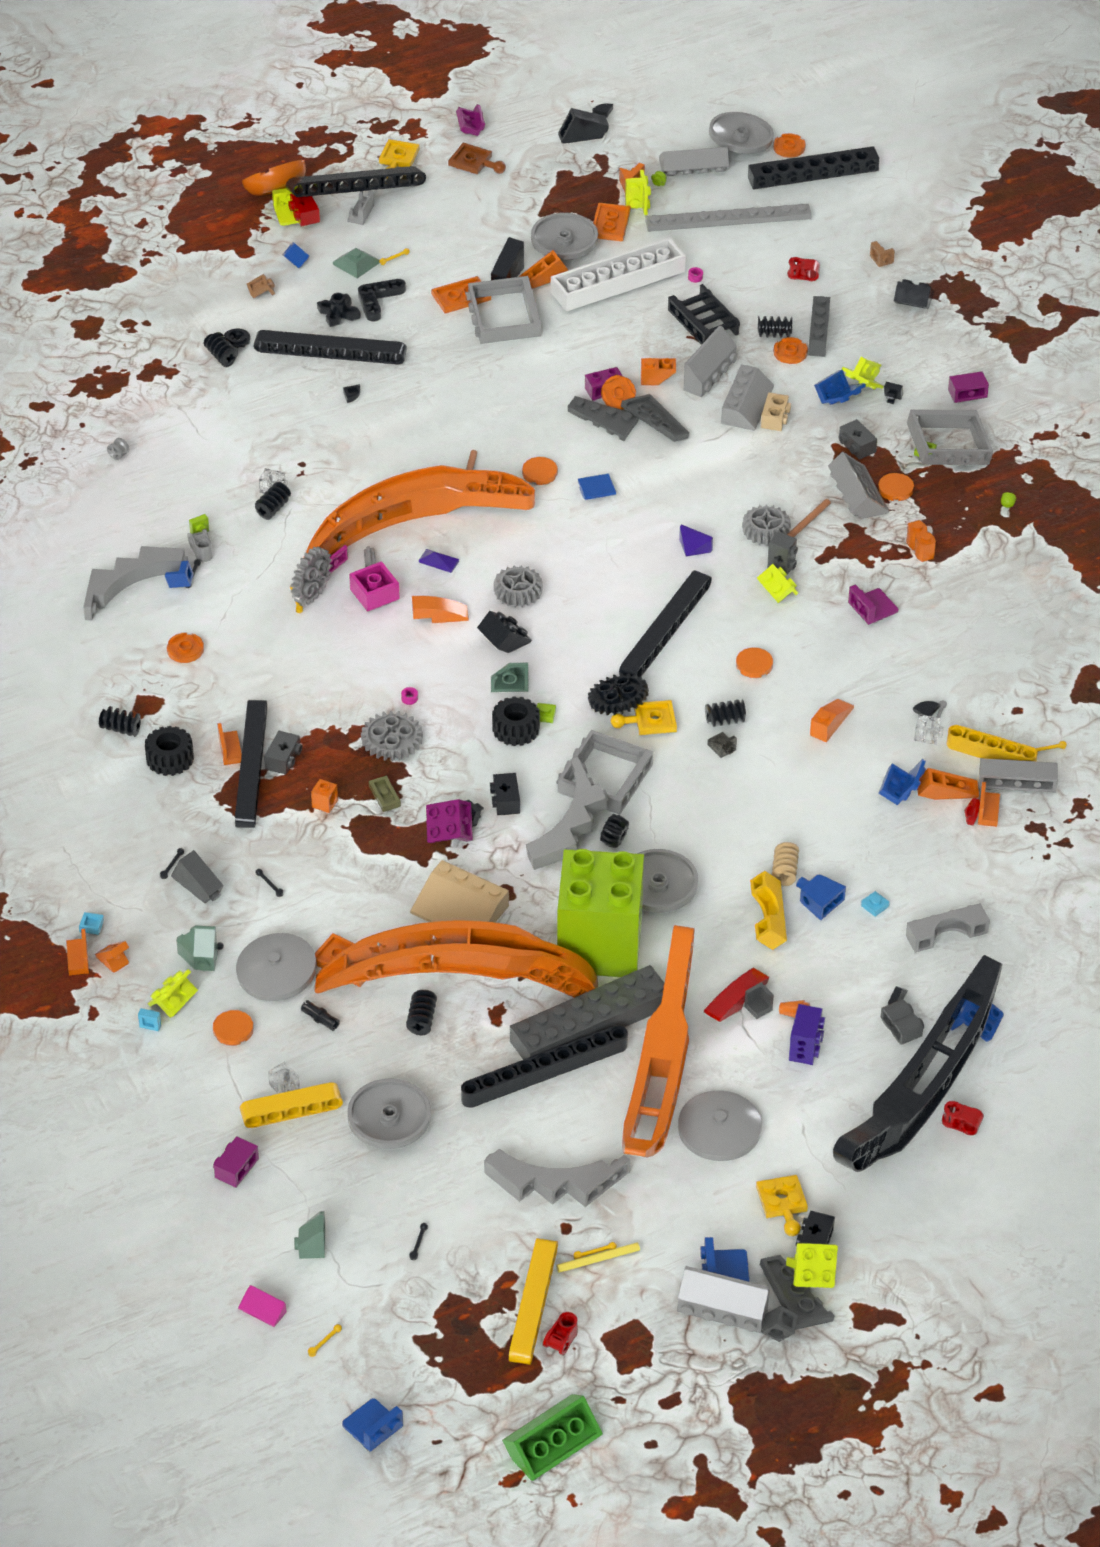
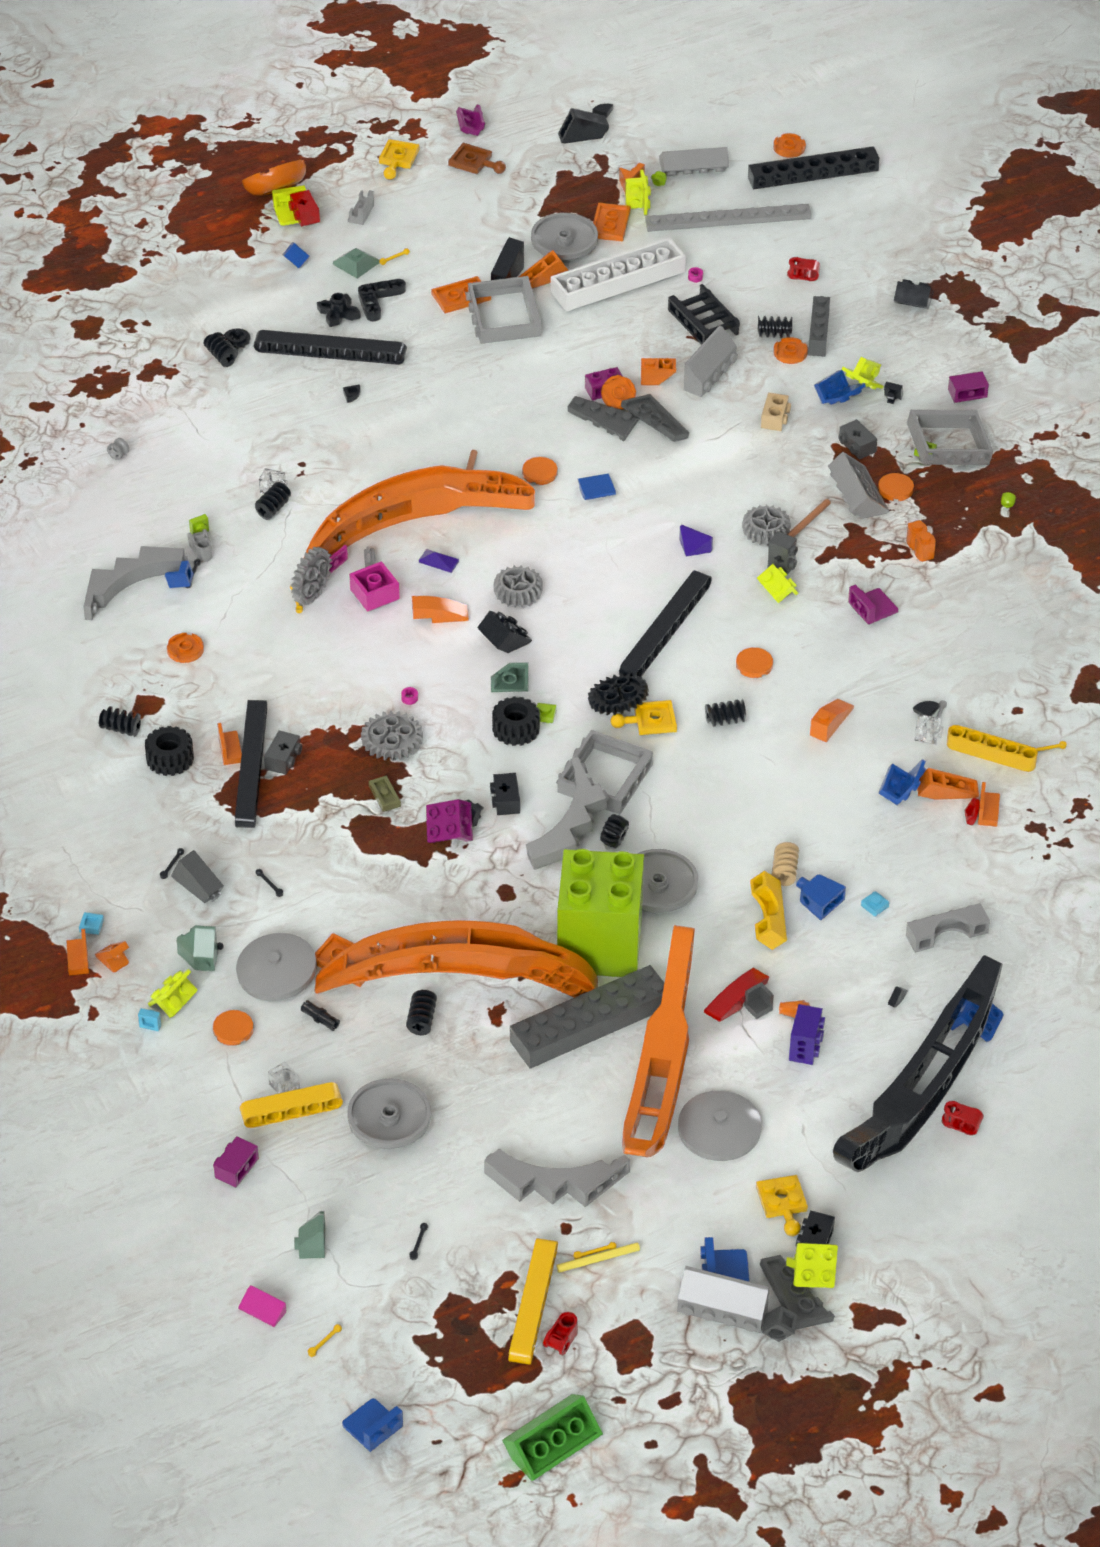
medium nougat bracket [247,274,275,298] -> none
black beam [286,166,426,197] -> none
orange brick [311,779,338,813] -> none
tan slope [410,860,509,923] -> none
black beam [461,1025,628,1108] -> none
clear smoke bracket [707,732,737,758] -> none
light grey dish [709,112,774,154] -> none
light grey slope [721,364,774,431] -> none
medium nougat bracket [870,241,895,267] -> none
dark grey brick [880,999,924,1045] -> none
light grey brick [979,758,1058,793] -> none

